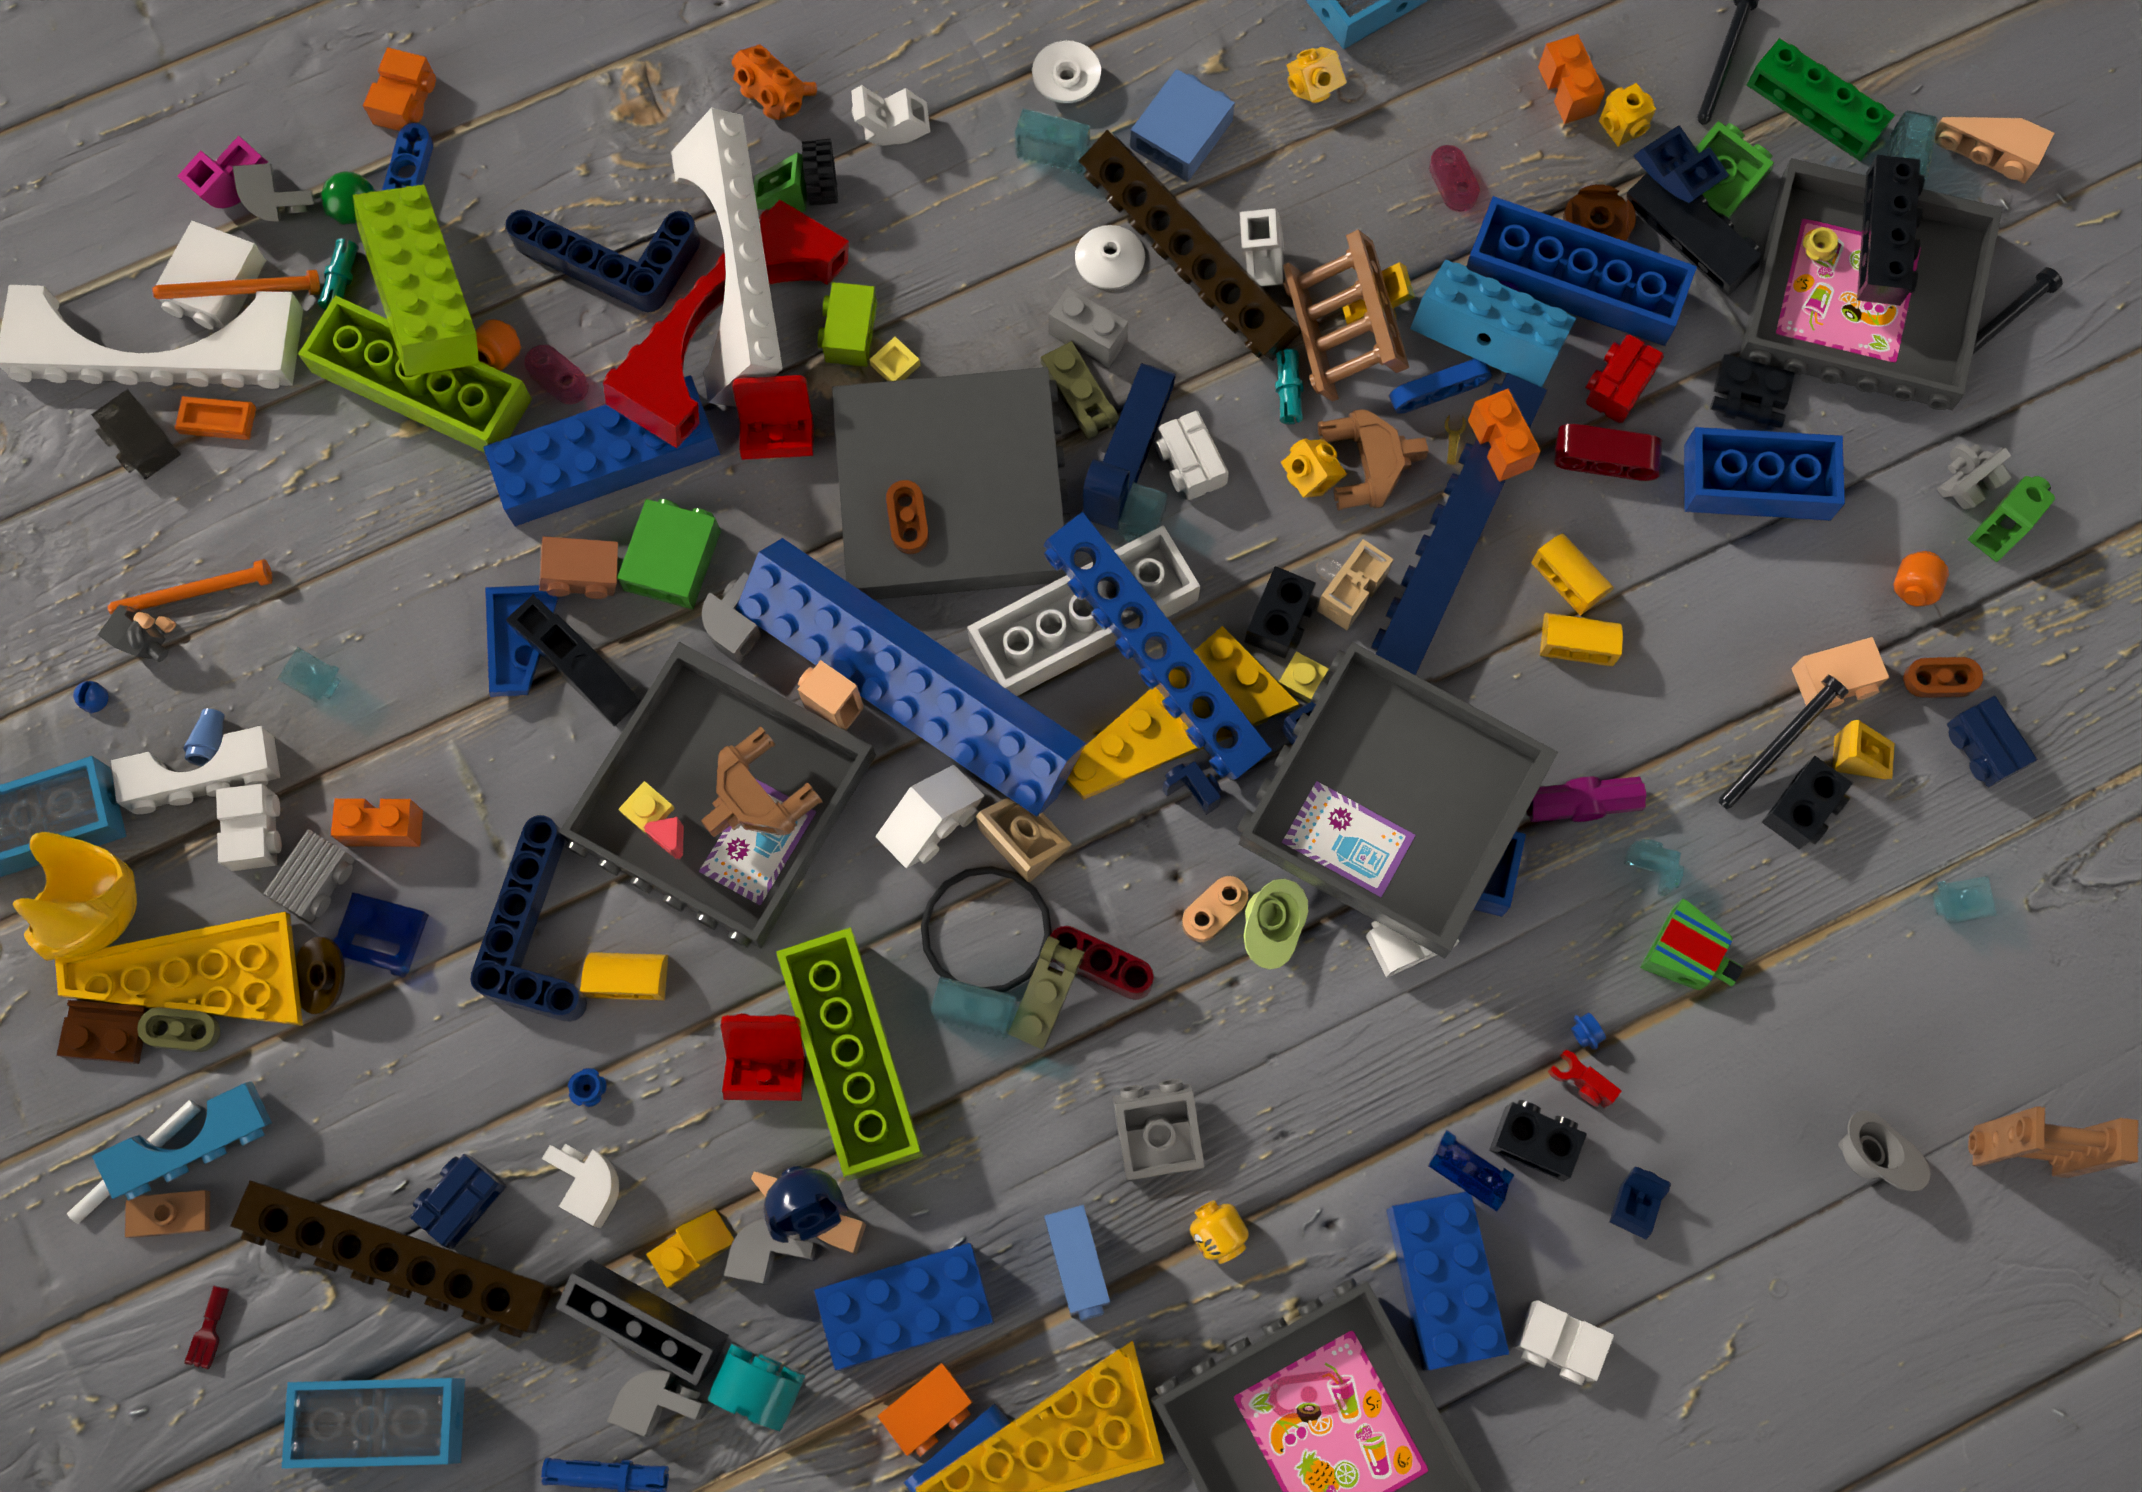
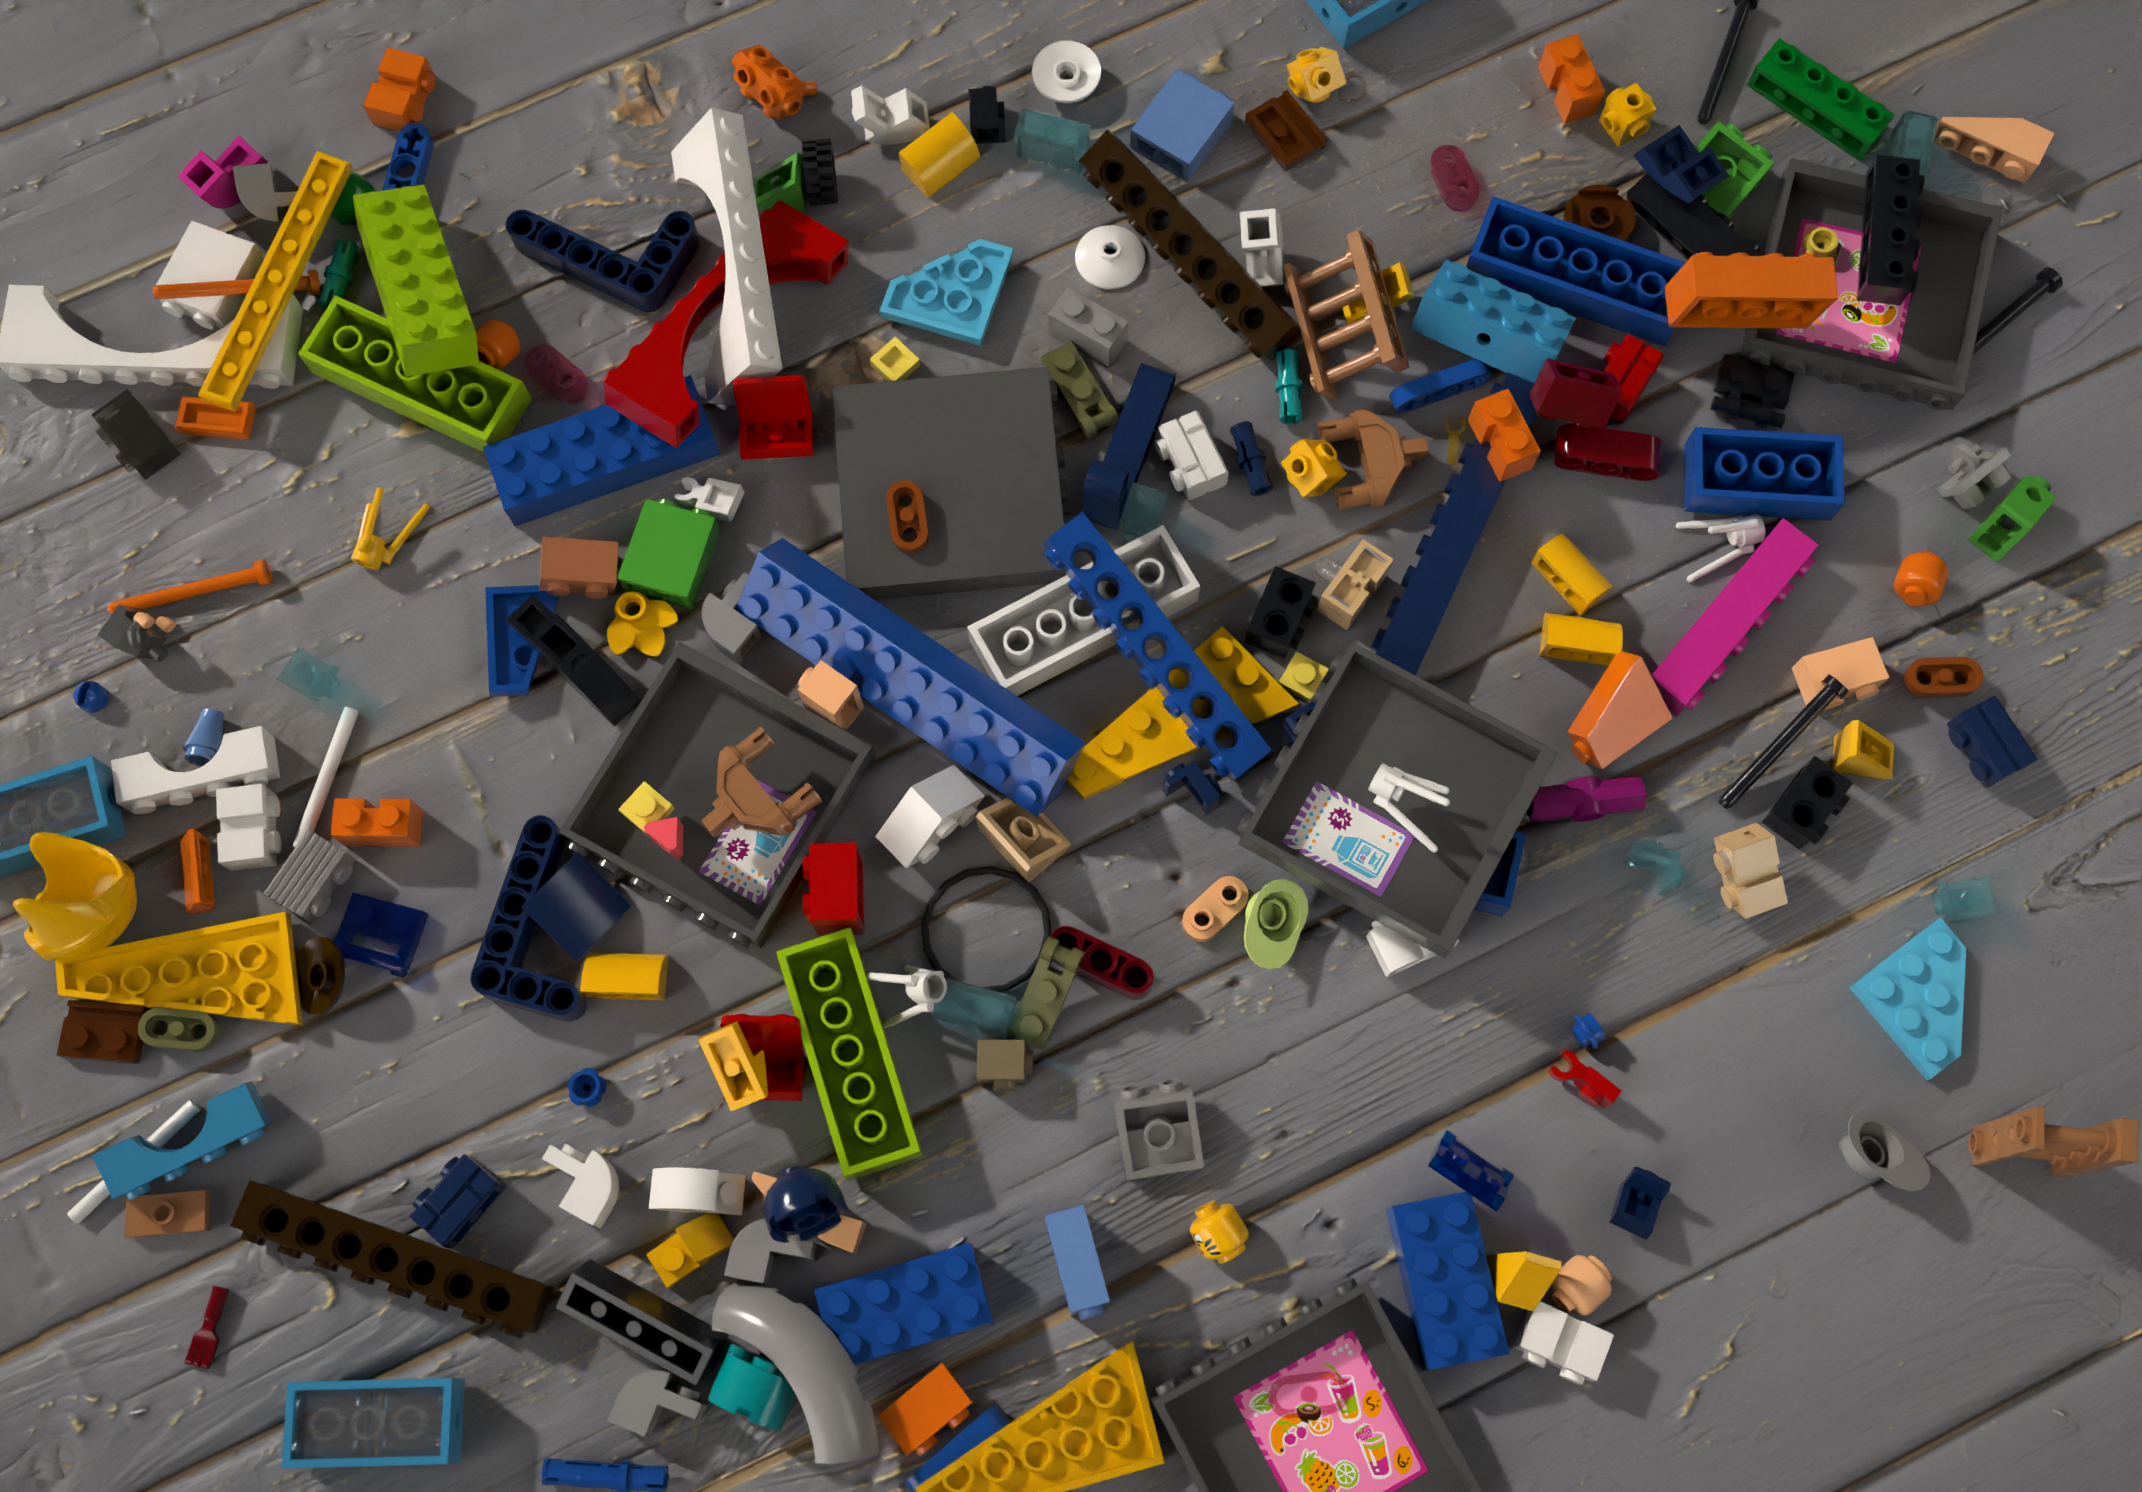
lime brick [817,282,878,367] -> none
black brick [1489,1100,1587,1181] -> none
torso [1640,898,1743,990] -> none
none -> orange slope [180,829,216,915]
none -> yellow tile [198,151,353,412]
none -> white bar [292,707,359,848]
none -> yellow plant [351,487,430,570]
none -> dark blue slope [521,852,631,962]
none -> yellow plate [607,591,678,657]
none -> white brick [649,1167,746,1216]
none -> white plate [674,477,745,522]
none -> yellow slope [698,1021,768,1111]
none -> light grey brick [712,1280,879,1464]
none -> red brick [803,842,864,936]
none -> white plant [867,965,947,1029]
none -> medium azure plate [879,239,1014,346]
none -> yellow brick [899,112,981,198]
none -> black brick [969,86,1006,144]
none -> dark tan brick [977,1040,1033,1091]
none -> dark blue pin [1230,421,1274,496]
none -> reddish brown plate [1245,90,1327,172]
none -> white plant [1368,763,1450,853]
none -> yellow slope [1486,1251,1562,1311]
none -> dark red brick [1529,358,1622,429]
none -> light nougat head [1551,1255,1612,1316]
none -> orange slope [1567,651,1673,769]
none -> dark pink brick [1651,518,1819,716]
none -> orange brick [1665,252,1839,329]
none -> white plant [1676,514,1766,582]
none -> tan piece [1713,823,1788,919]
none -> medium azure plate [1849,917,1966,1081]

